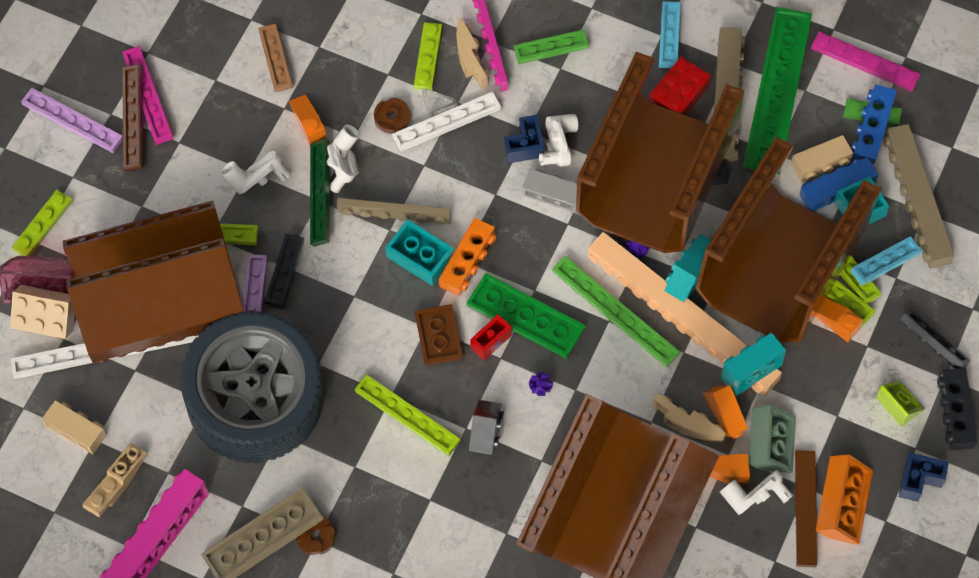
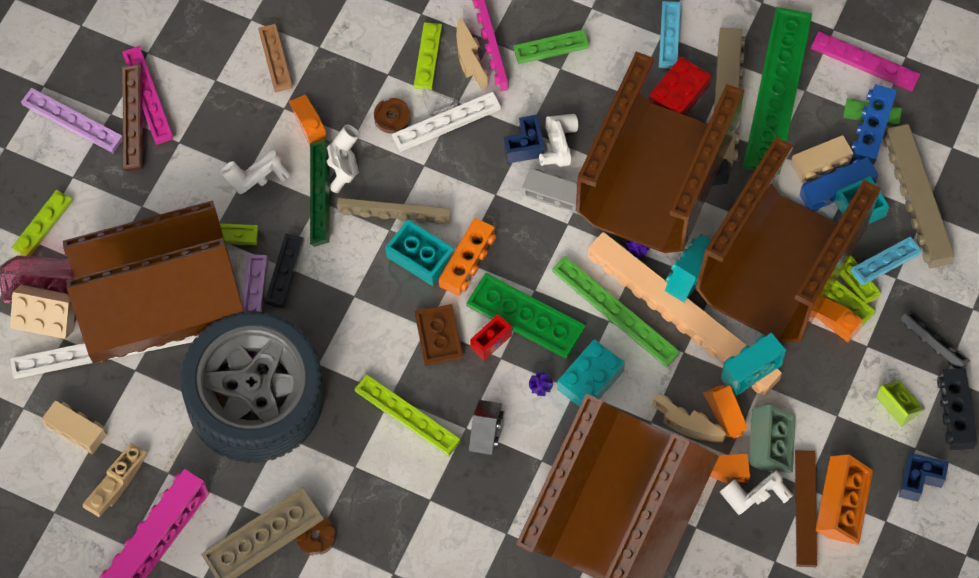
none -> teal brick [557,339,625,407]

